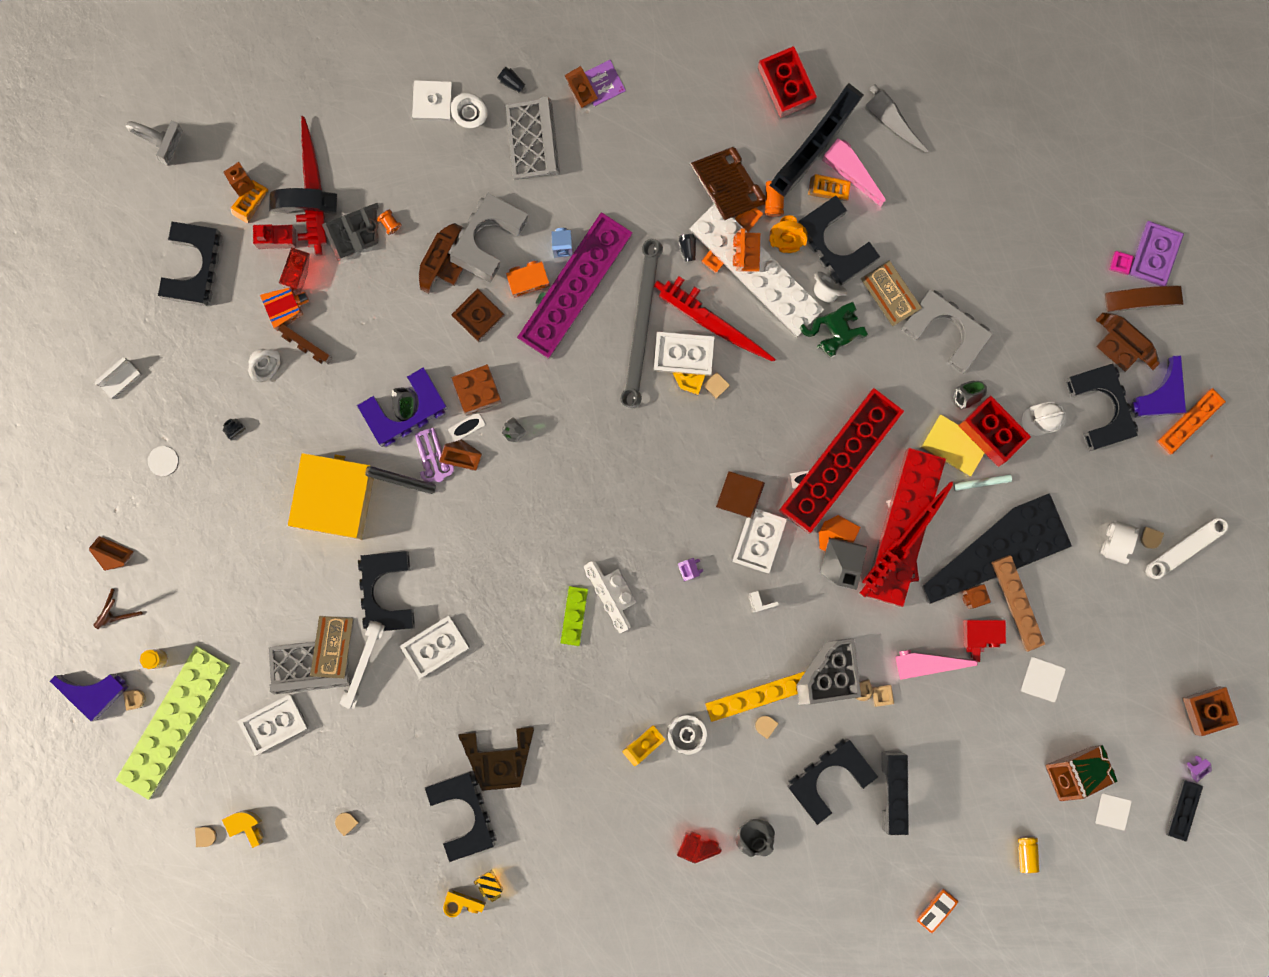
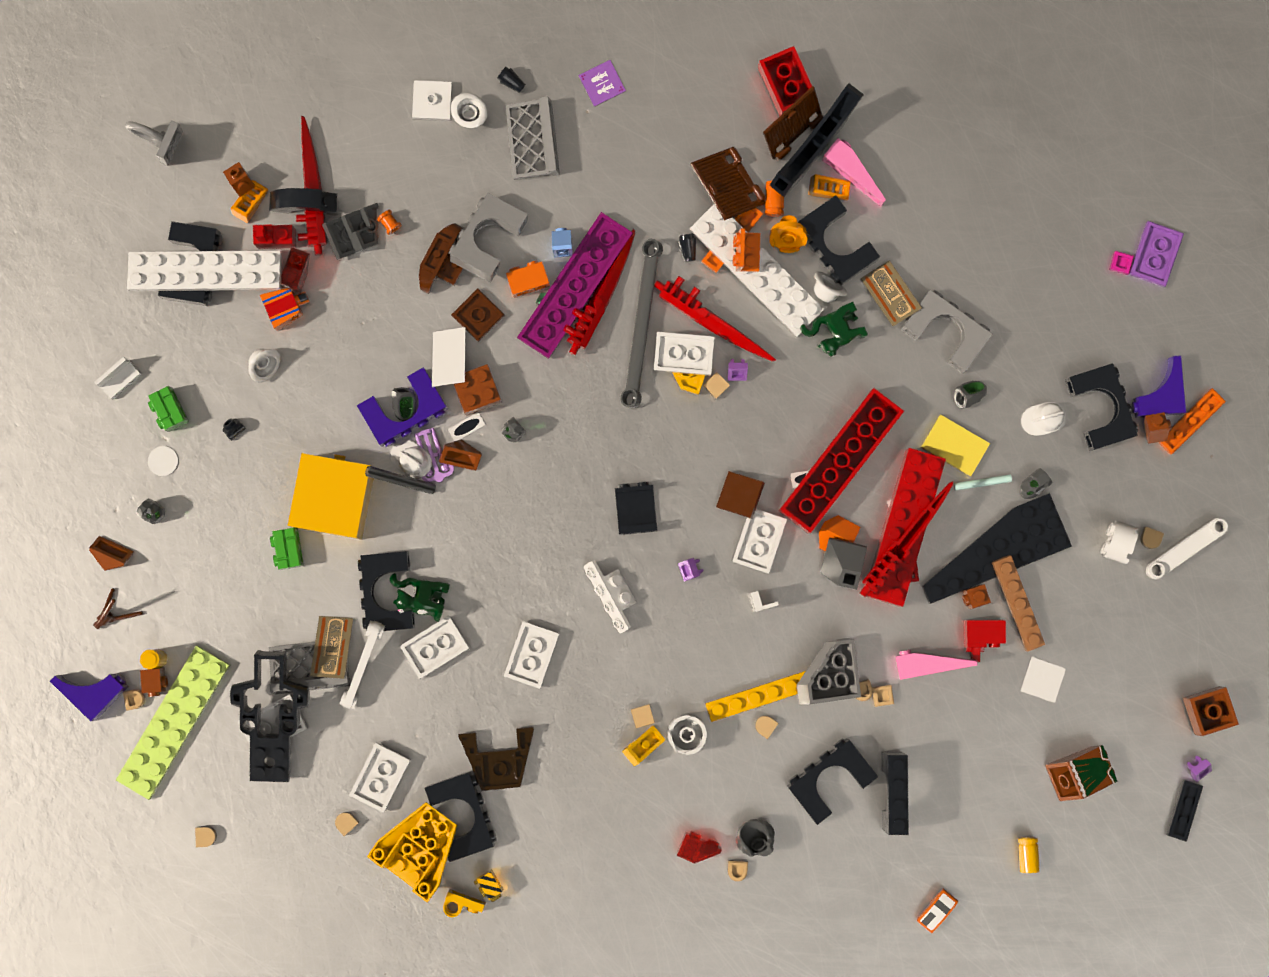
yellow brick [222,811,264,848] -> none
reddish brown plate [278,324,333,364] -> none
lime plate [560,586,588,646] -> none
dark orange slope [564,66,598,108] -> none
light grey piece [866,84,928,152] -> none
red brick [958,395,1031,467] -> none
white sticker [1095,793,1132,831] -> none
reddish brown plate [1096,313,1160,372] -> none
reddish brown slope [1105,286,1183,312] -> none
none -> white plate [127,251,282,291]
none -> dark grey rock [137,499,165,524]
none -> dark orange brick [140,668,168,697]
none -> bright green brick [148,386,189,432]
none -> black piece [230,650,310,782]
none -> bright green brick [270,528,304,570]
none -> white plate [349,742,411,813]
none -> yellow wedge [367,802,457,903]
none -> white piece [390,440,432,478]
none -> dark green animal [390,573,450,622]
none -> white sticker [432,327,465,387]
none -> white plate [504,621,559,689]
none -> red piece [563,228,635,355]
none -> black panel [615,482,657,535]
none -> tan tile [631,704,655,728]
none -> medium lavender tile [728,359,748,381]
none -> tan tile [728,860,748,881]
none -> reddish brown window [763,86,824,160]
none -> dark grey rock [1020,468,1053,499]
none -> dark orange brick [1143,412,1171,444]

